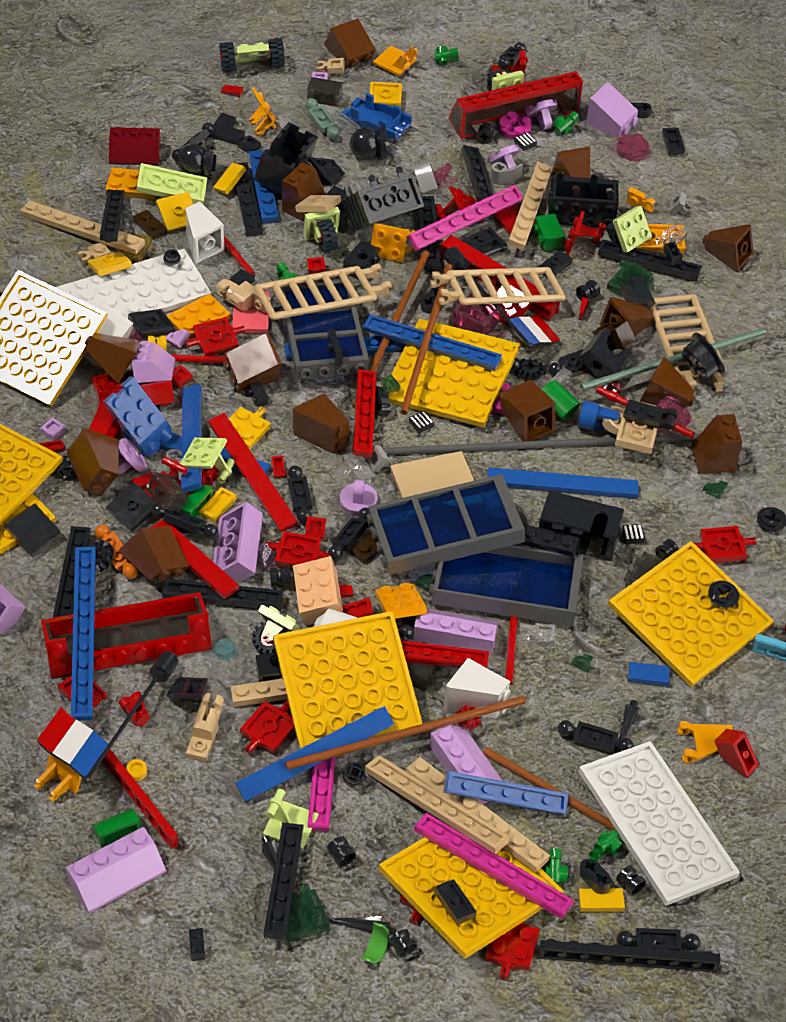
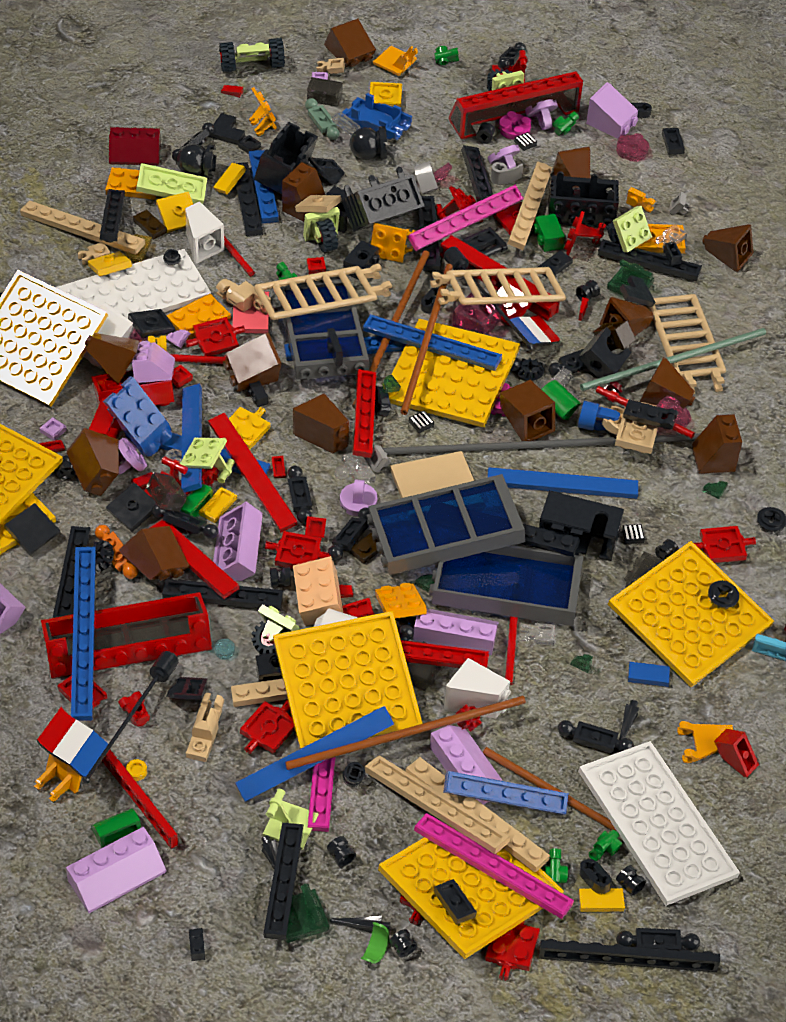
black tile [230,269,255,285] -> none
clear purple tile [258,542,276,571] -> none
black piece [681,332,726,379] -> none

